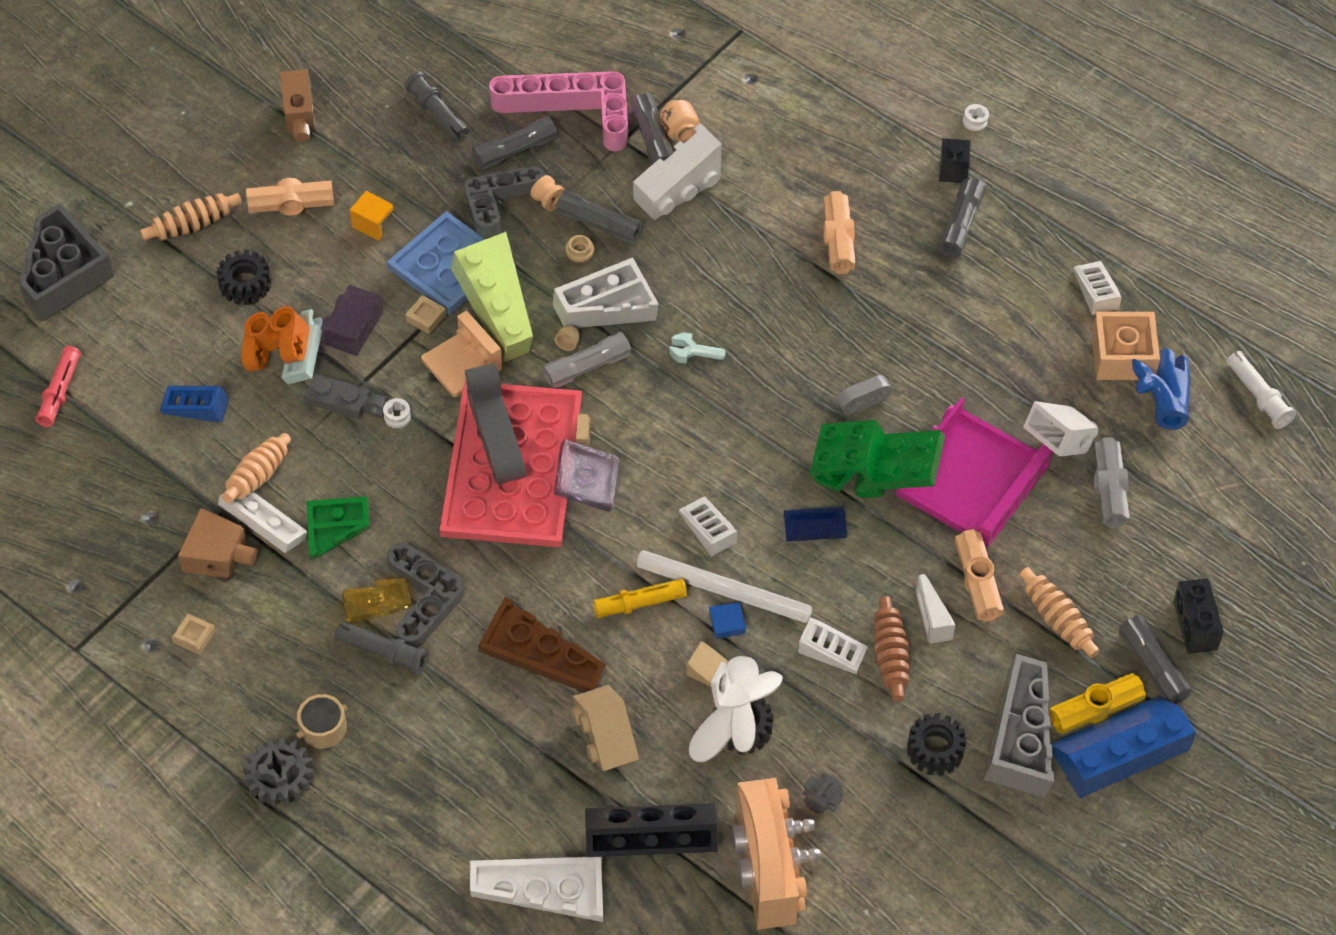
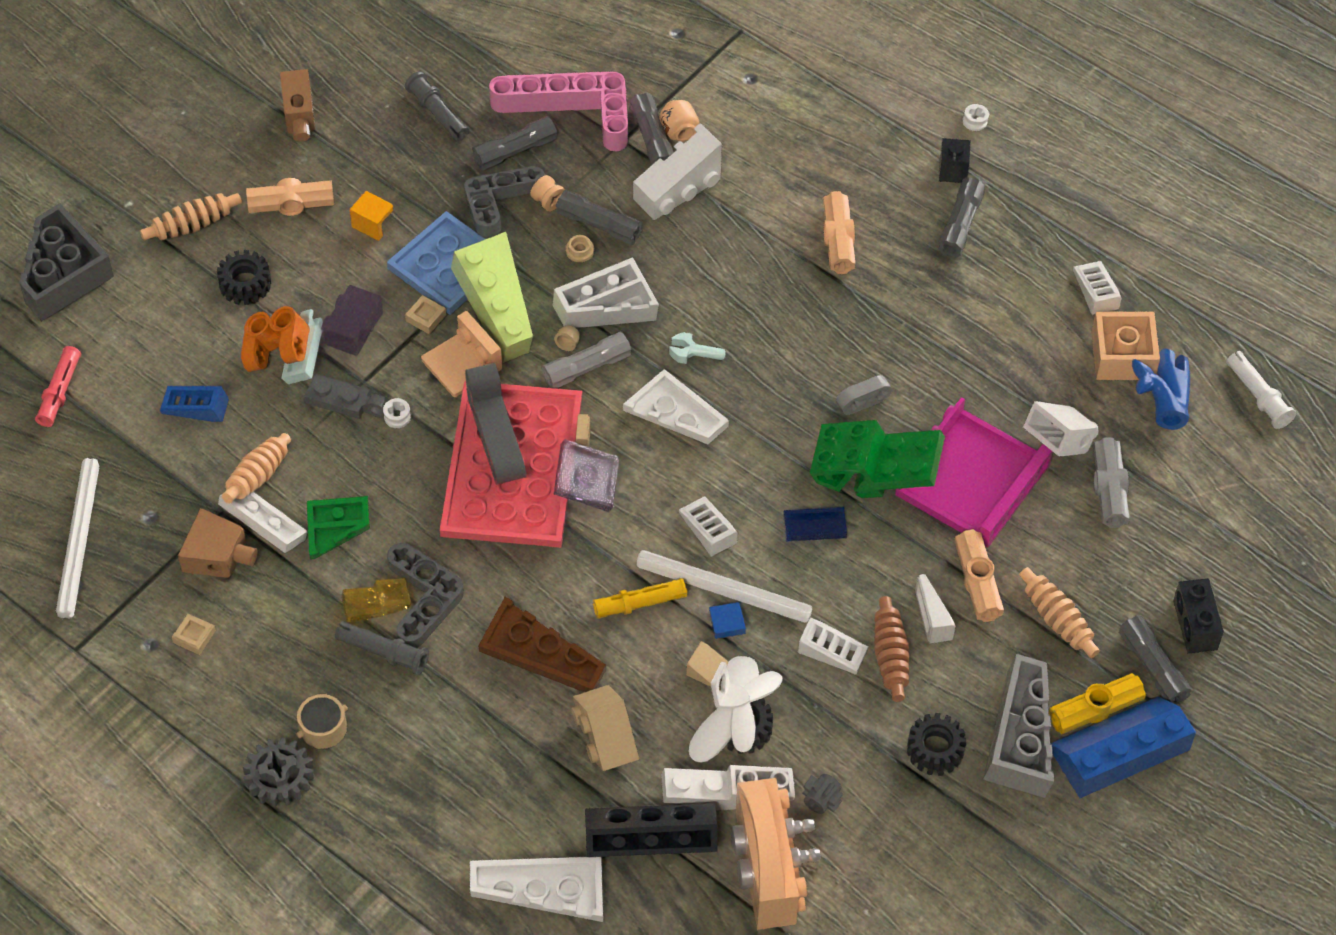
none -> white axle [56,458,99,619]
none -> white wing [623,369,729,444]
none -> white slope [661,765,795,810]

